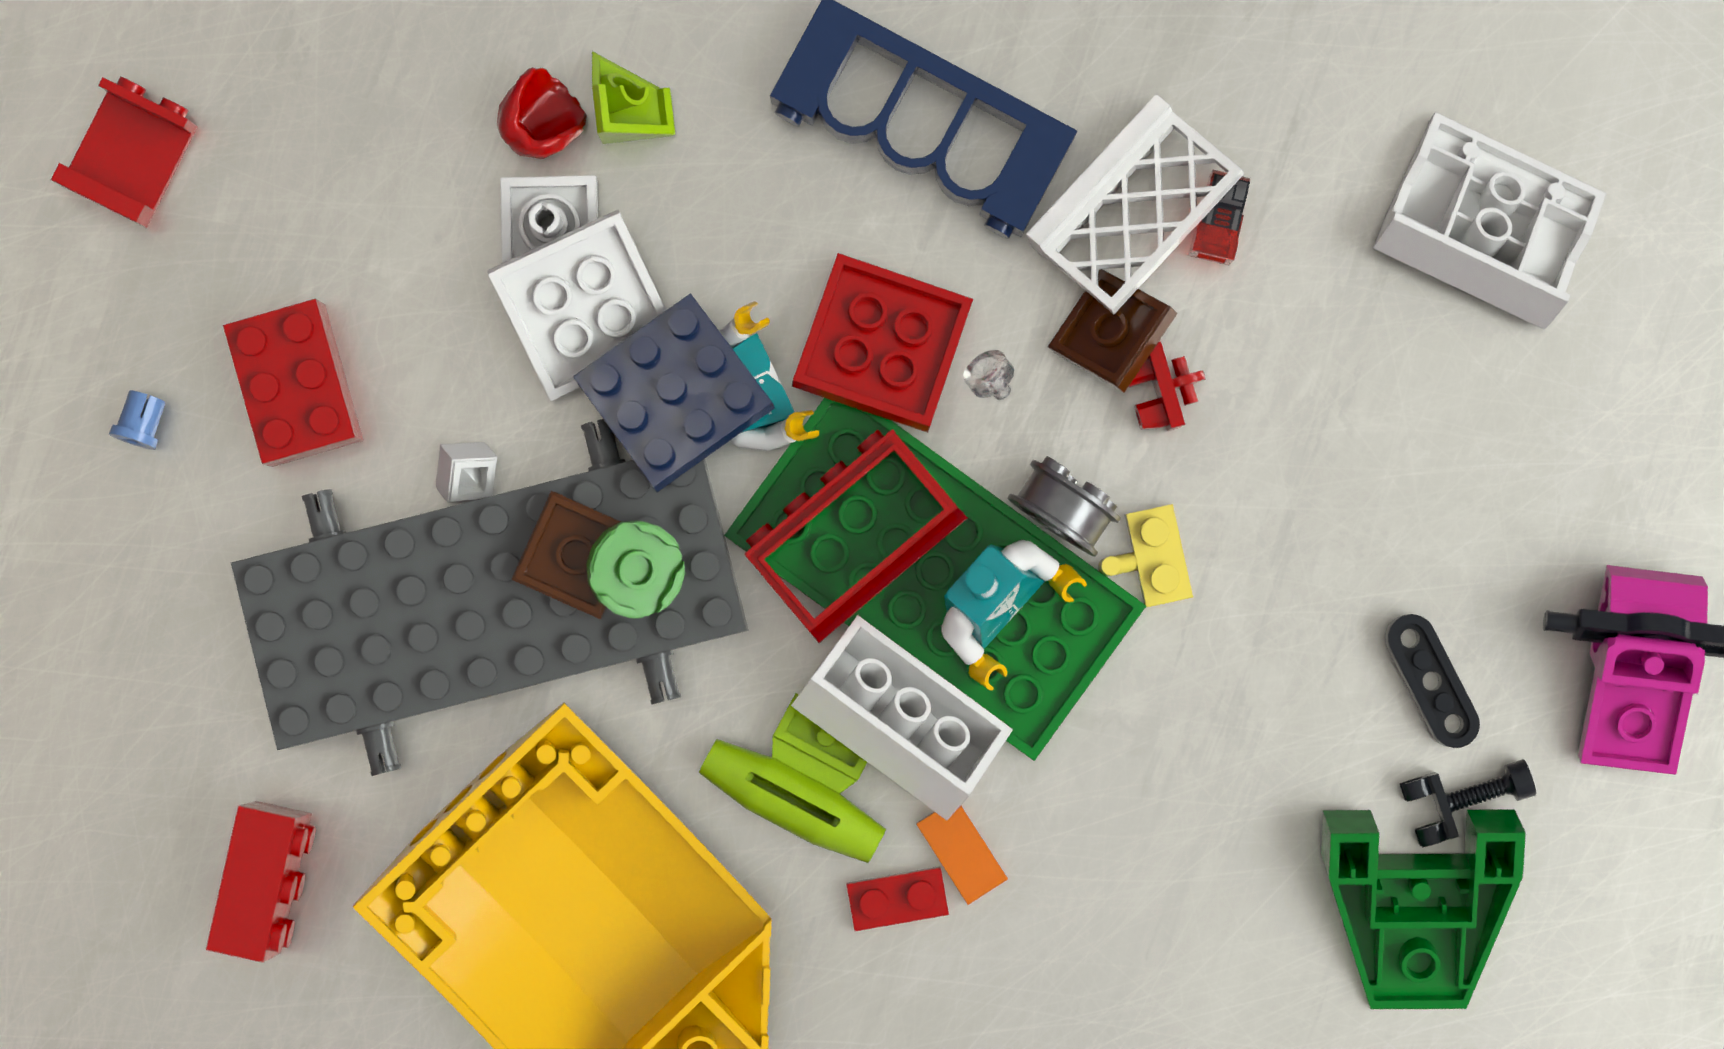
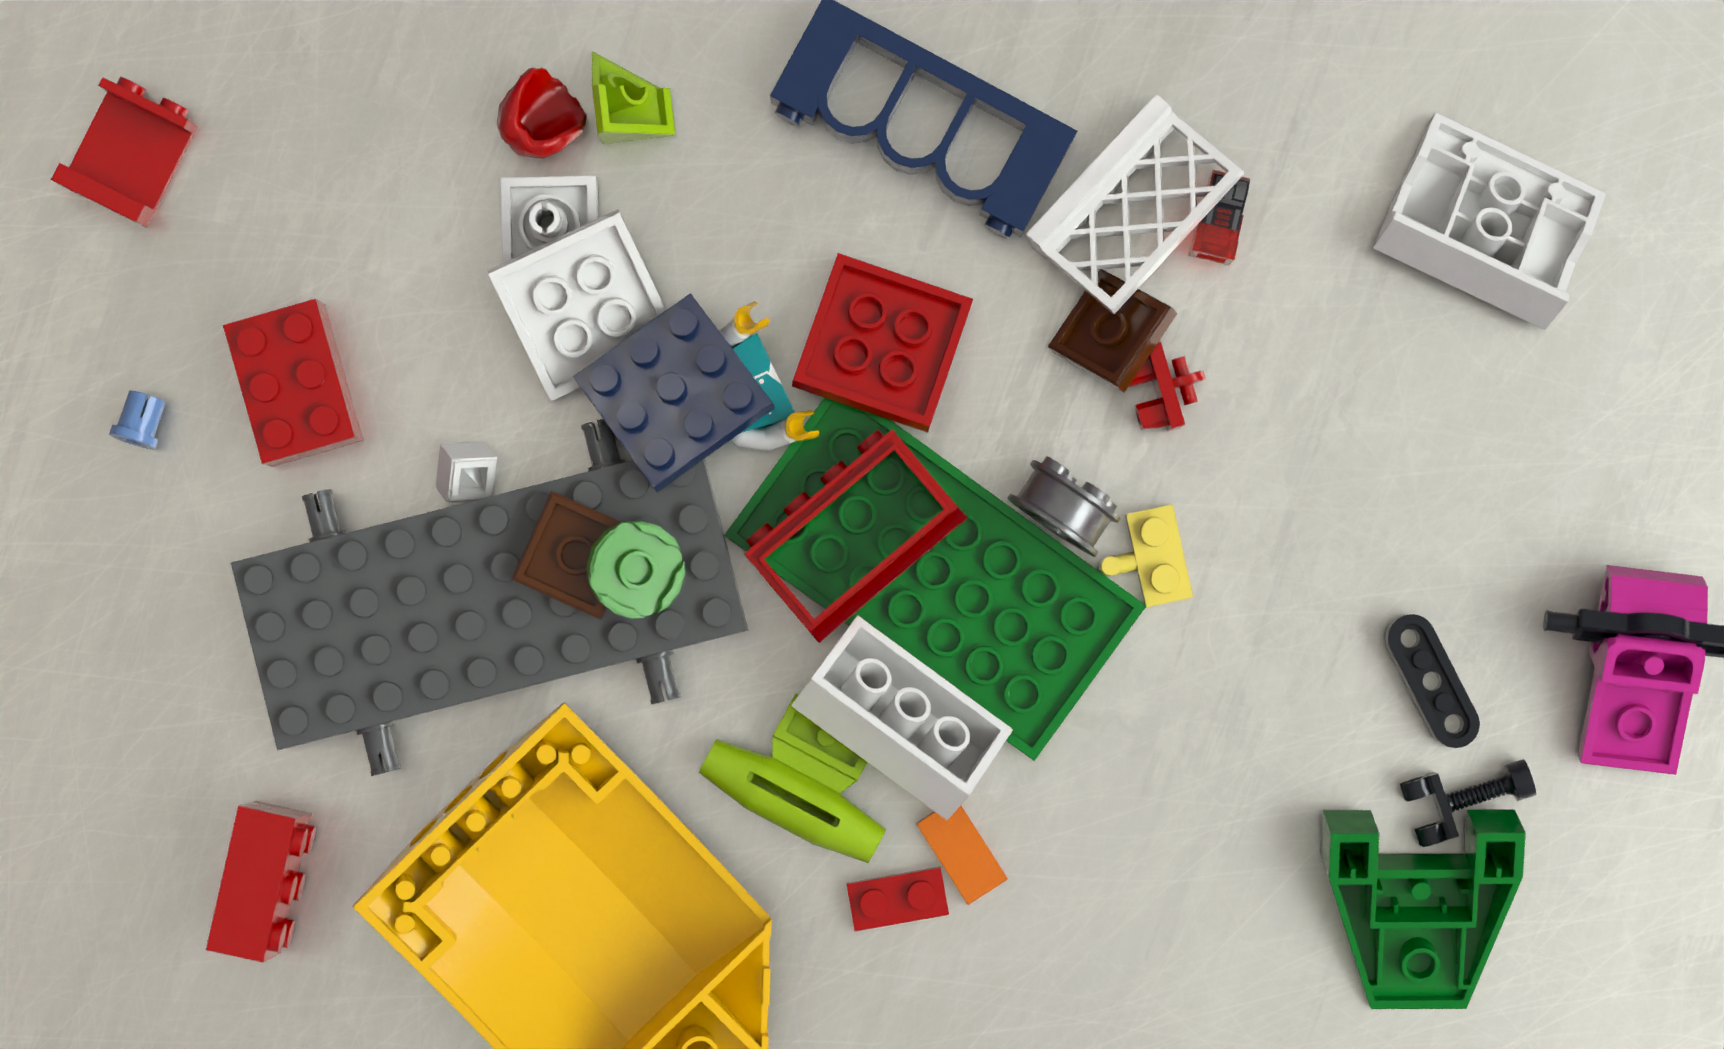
torso [942,540,1087,690] -> none
clear tile [963,350,1014,400] -> none

